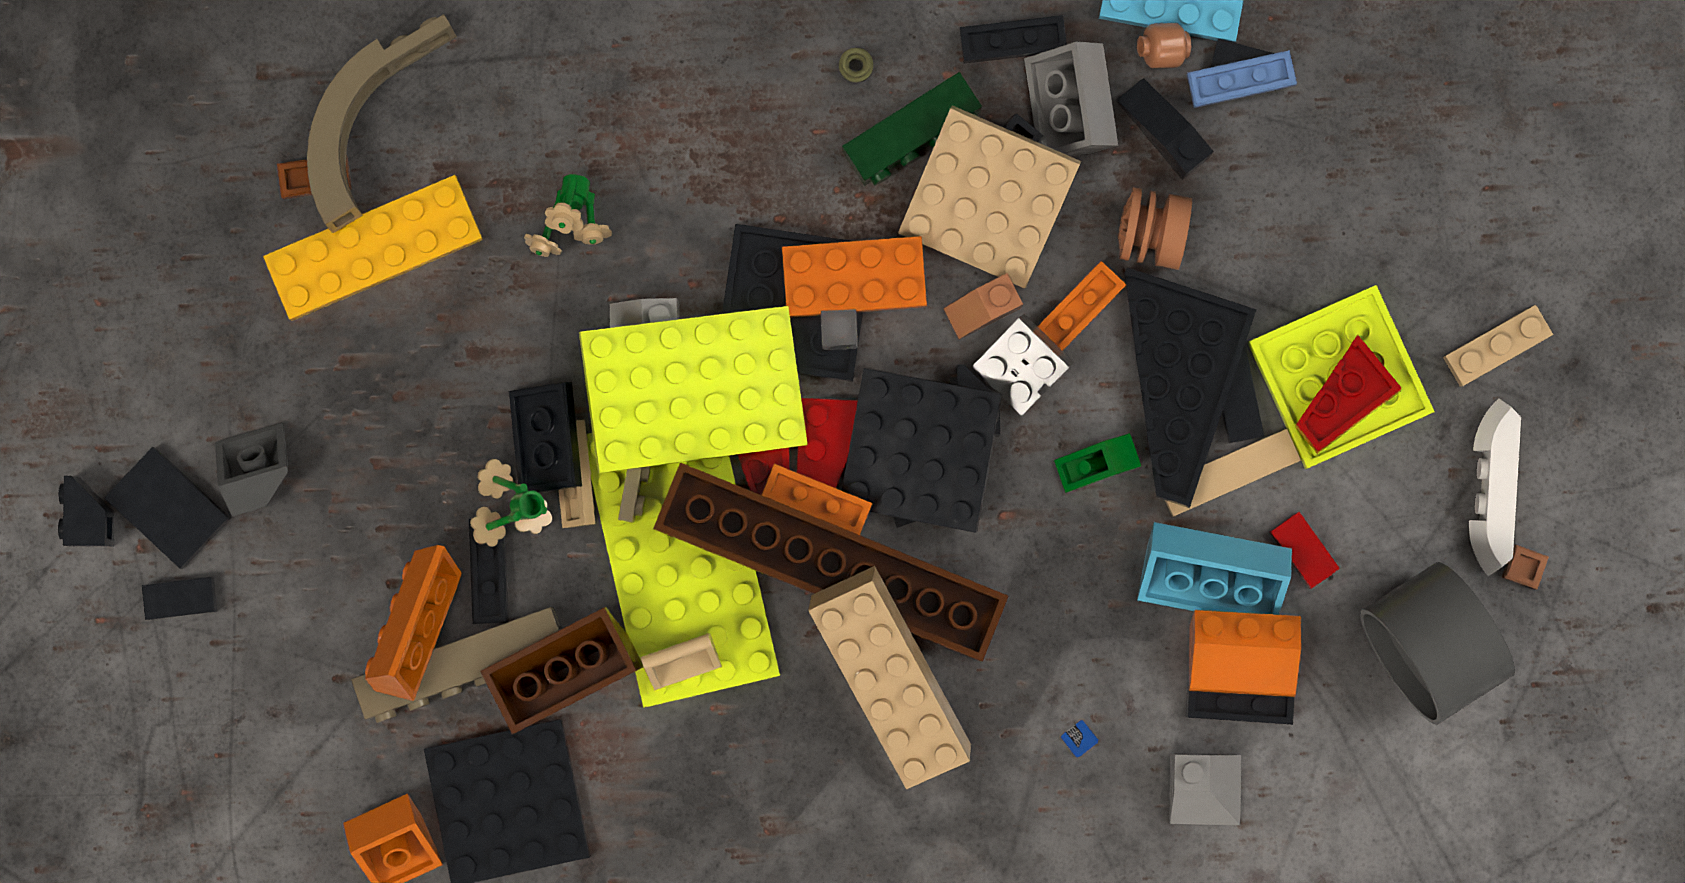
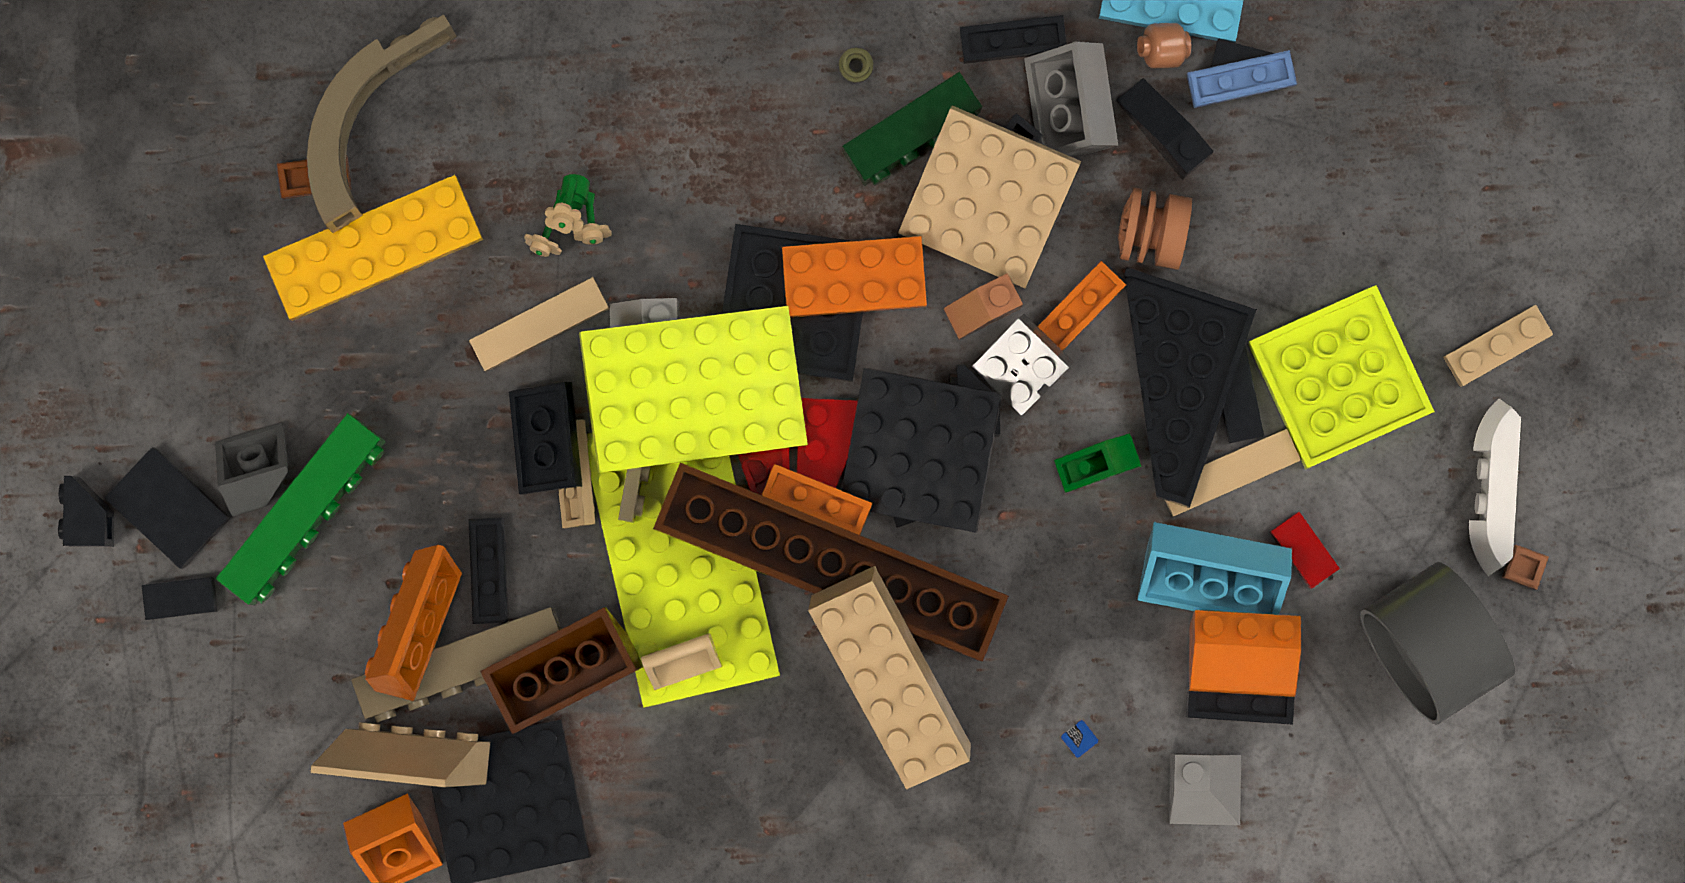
tan plant [470,459,552,547] -> none
clear brick [821,309,858,350] -> none
red wing [1295,335,1402,454] -> none
none -> green brick [216,413,386,605]
none -> tan slope [311,722,490,787]
none -> tan tile [469,277,609,372]

